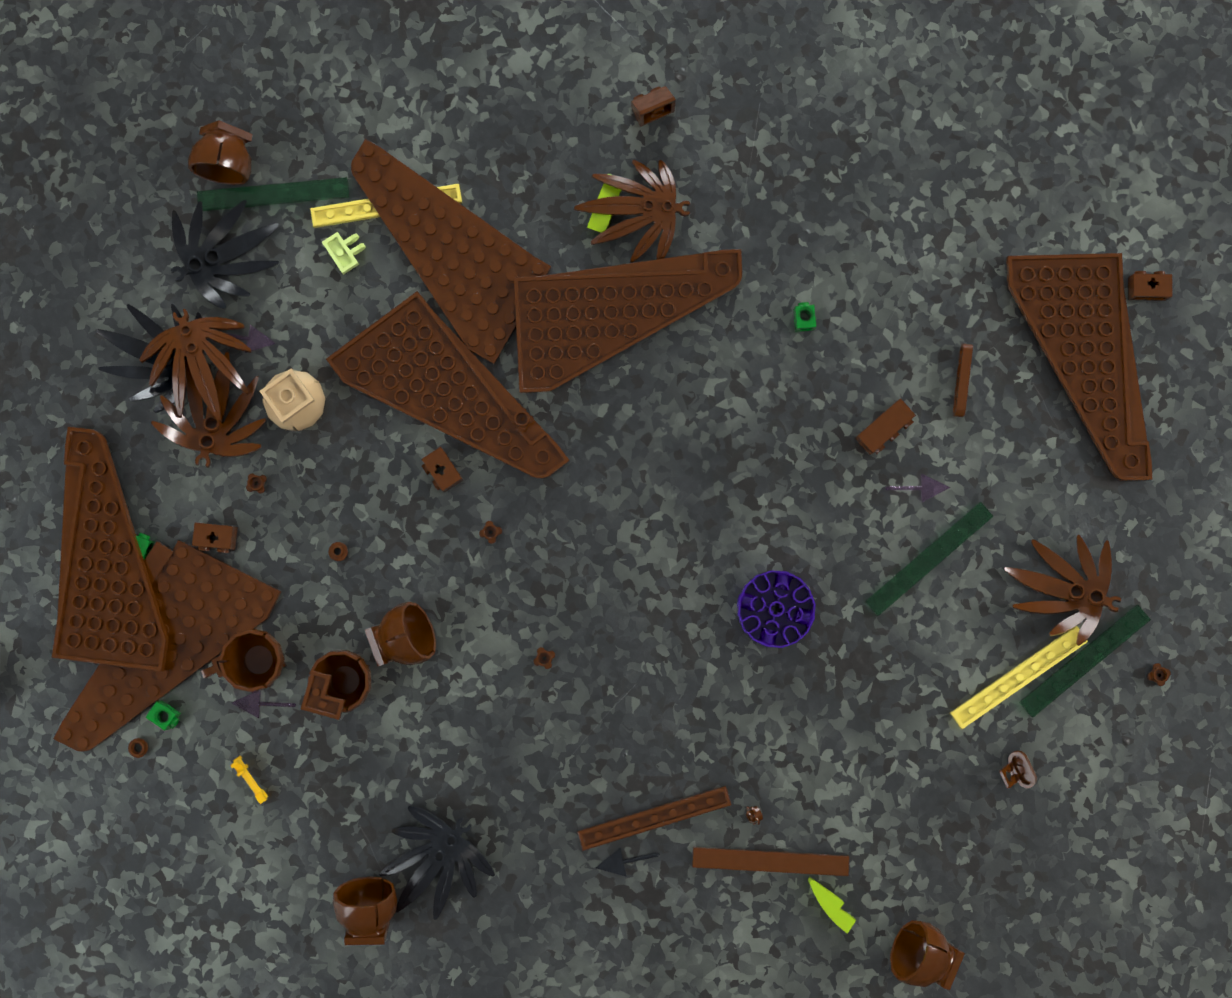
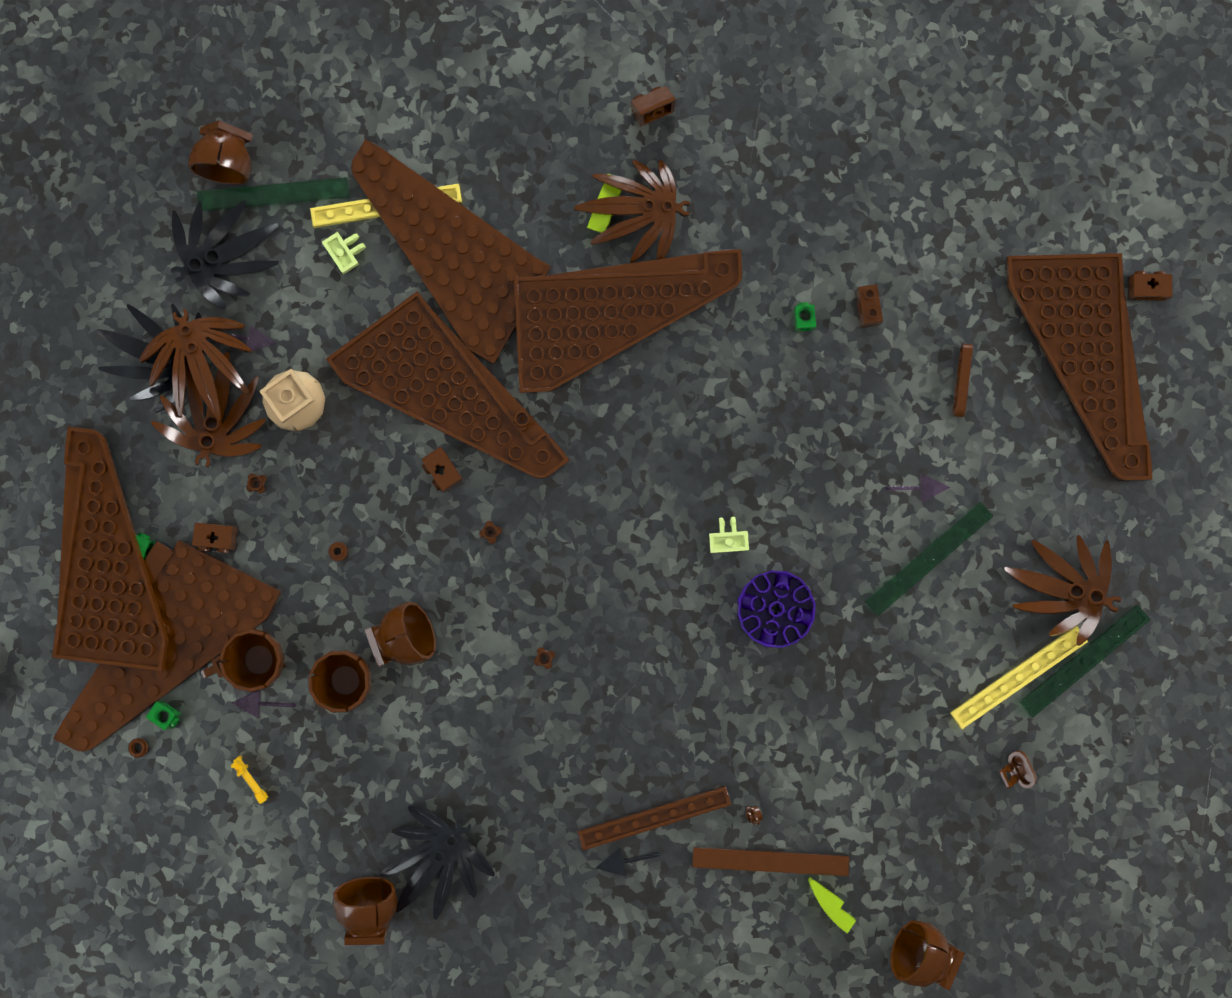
reddish brown plate [301,670,346,720] -> none
reddish brown brick [855,398,916,455] -> none
reddish brown plate [1147,663,1171,686] -> none
none -> yellowish green hinge [709,517,749,553]
none -> reddish brown brick [855,284,883,328]

